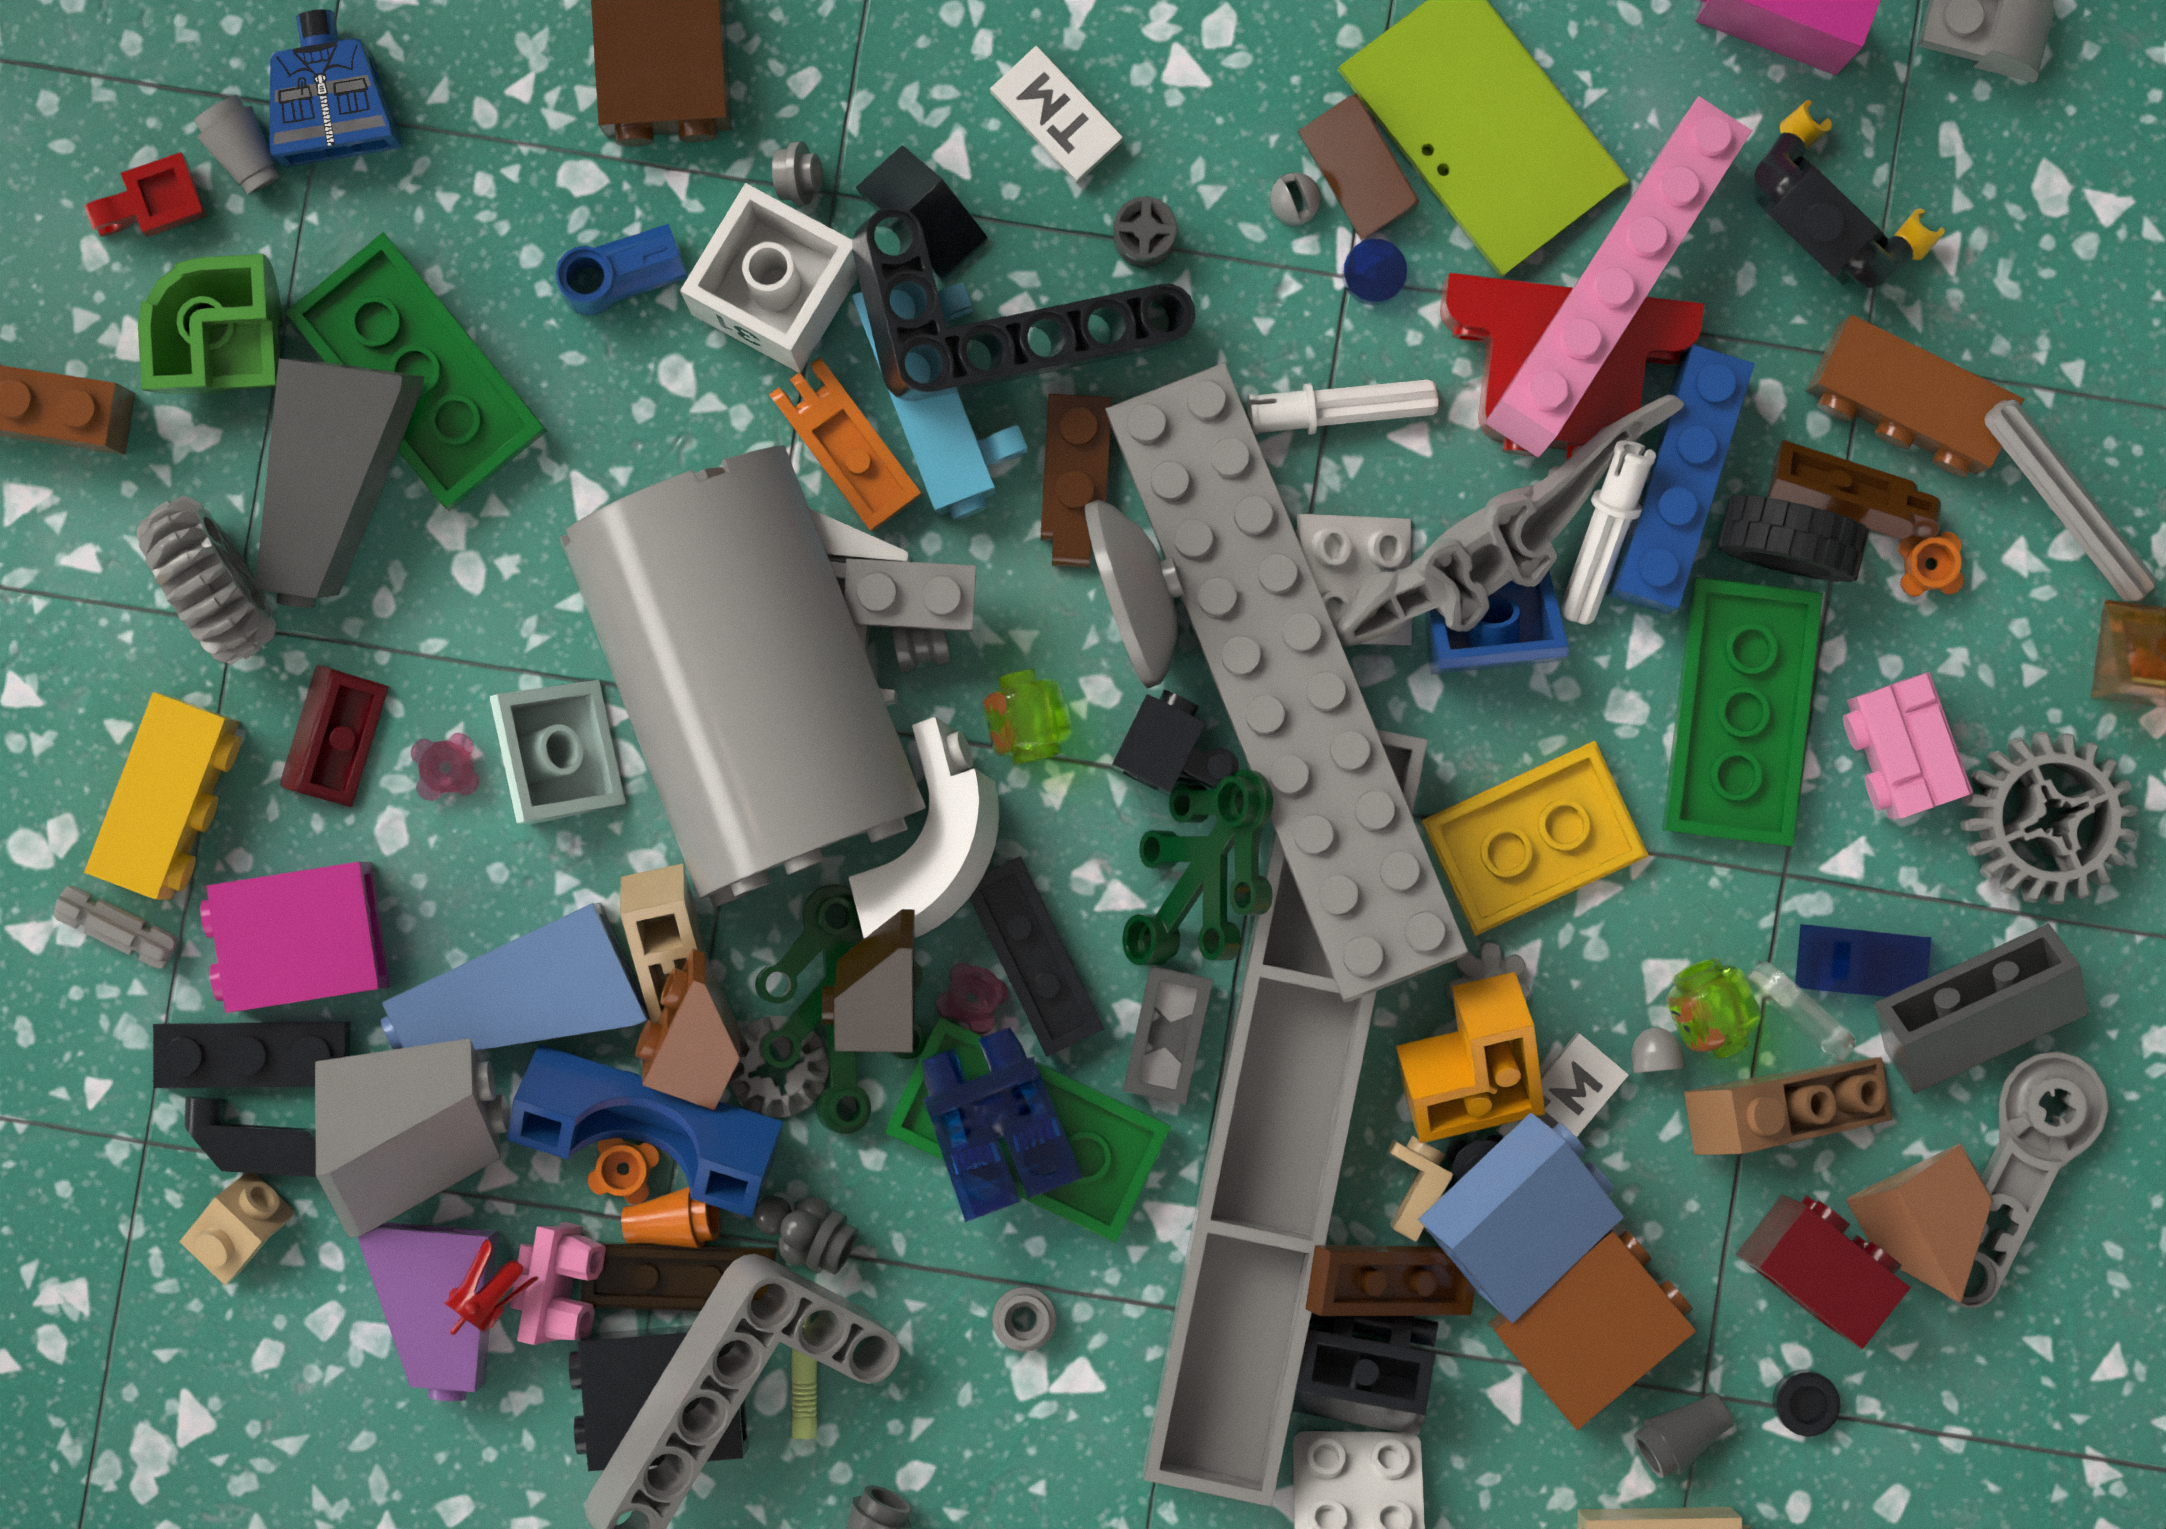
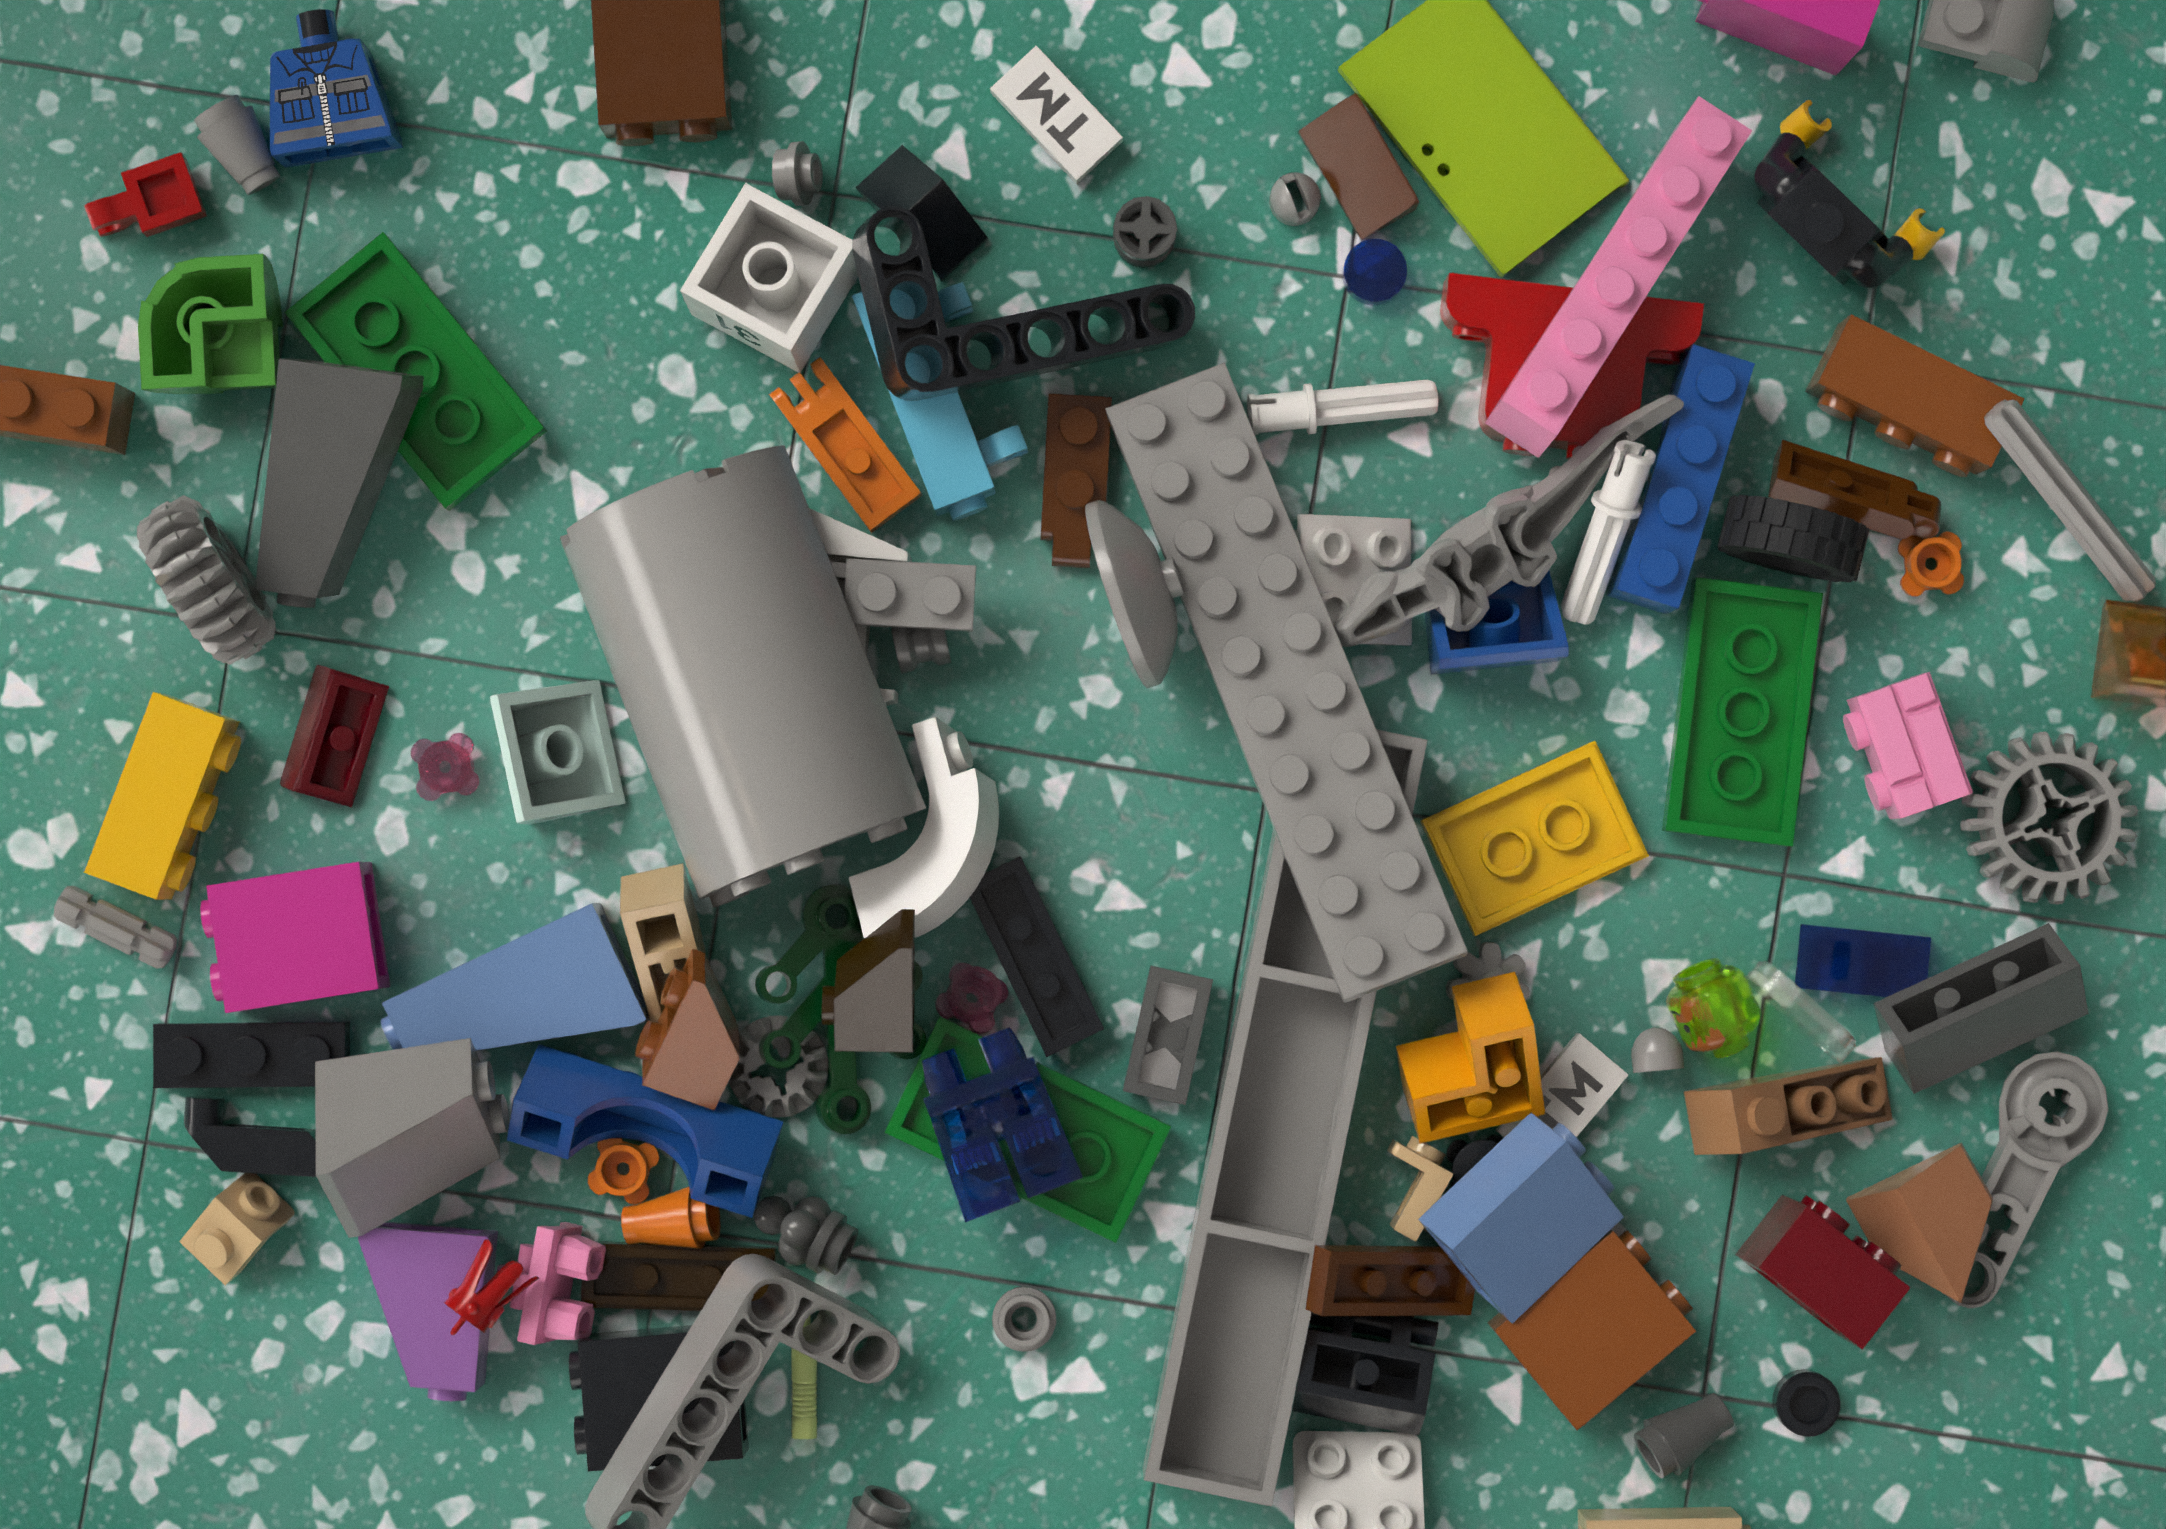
blue piece [556,224,687,316] -> none
clear neon green head [982,668,1073,766] -> none
black brick [1112,689,1239,796] -> none
dark green plant [1122,769,1273,965] -> none

